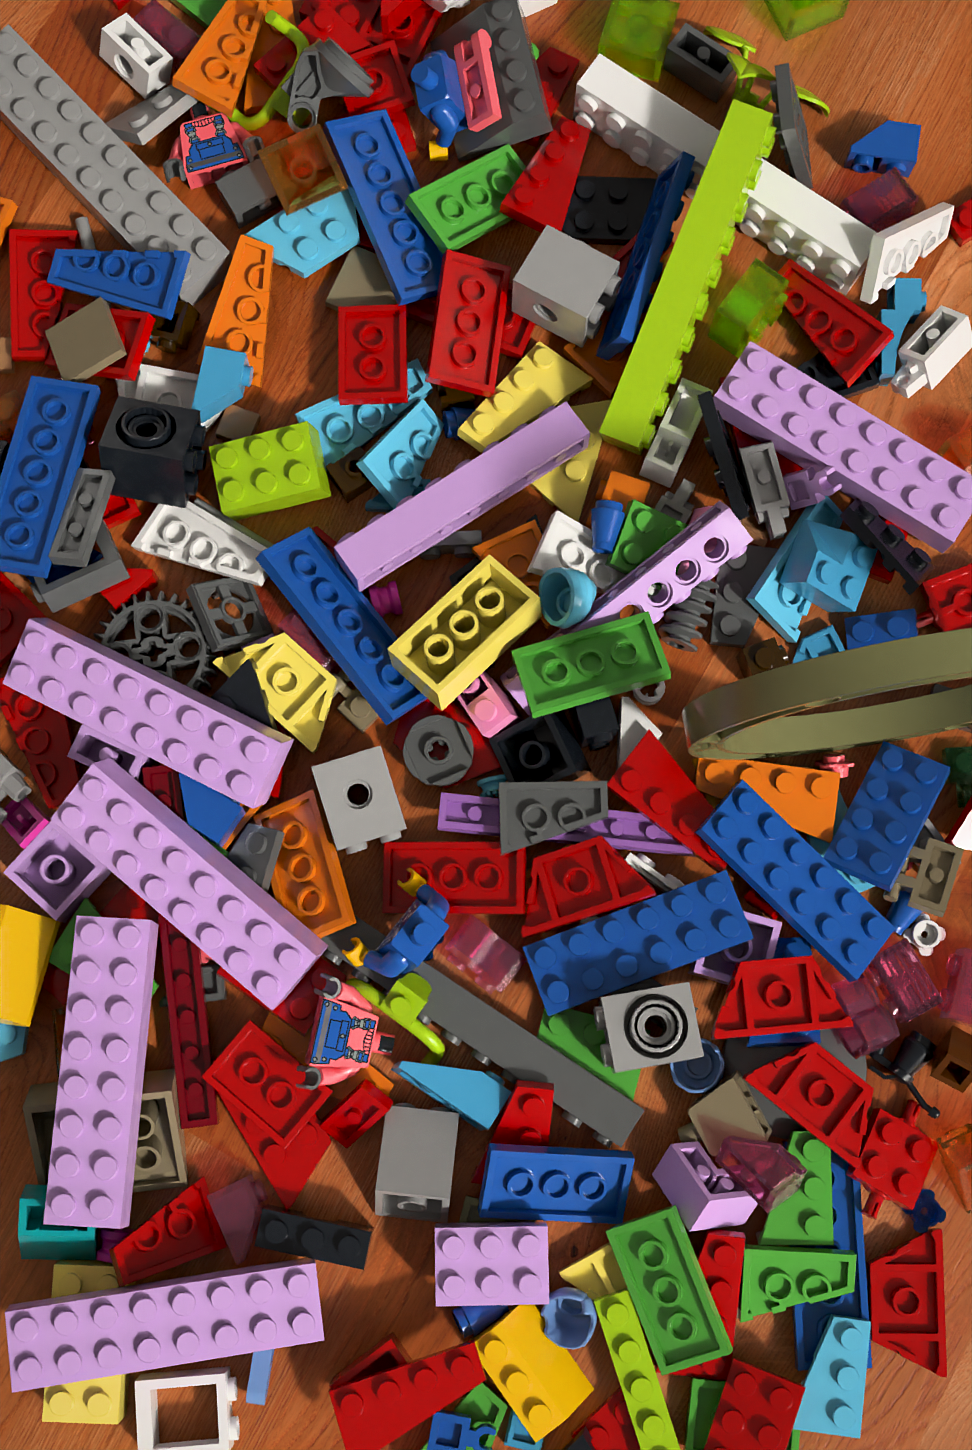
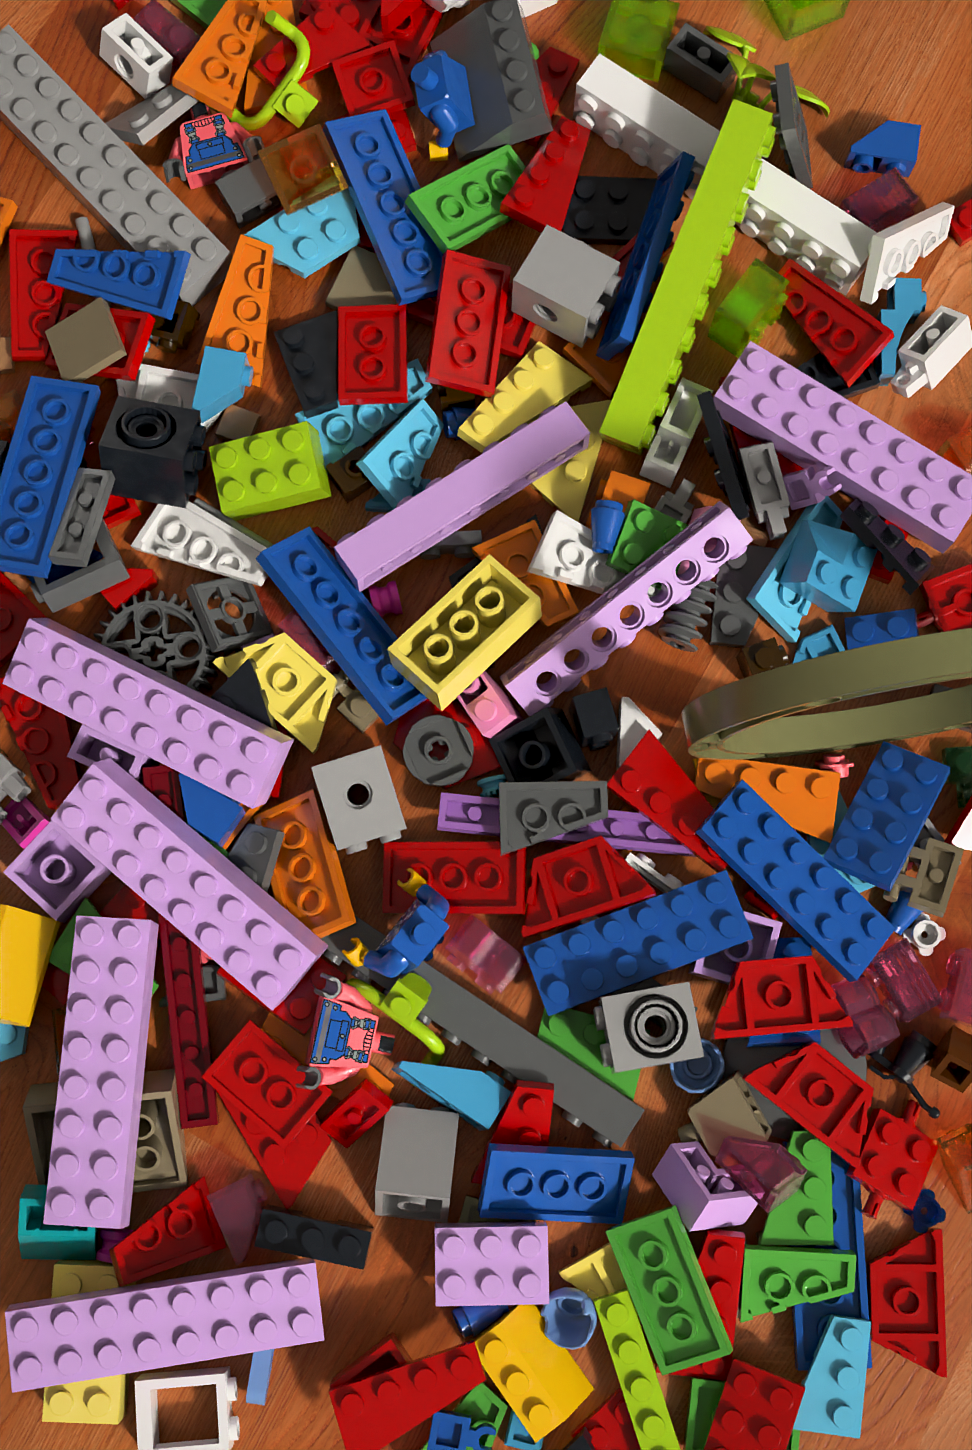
dark grey piece [281,37,374,134] -> none
coral plate [454,29,502,132] -> none
bright green plate [511,611,671,719] -> none
medium azure hat [539,567,597,629] -> none
white bush [633,681,665,705] -> none
none -> black wing [274,310,338,419]

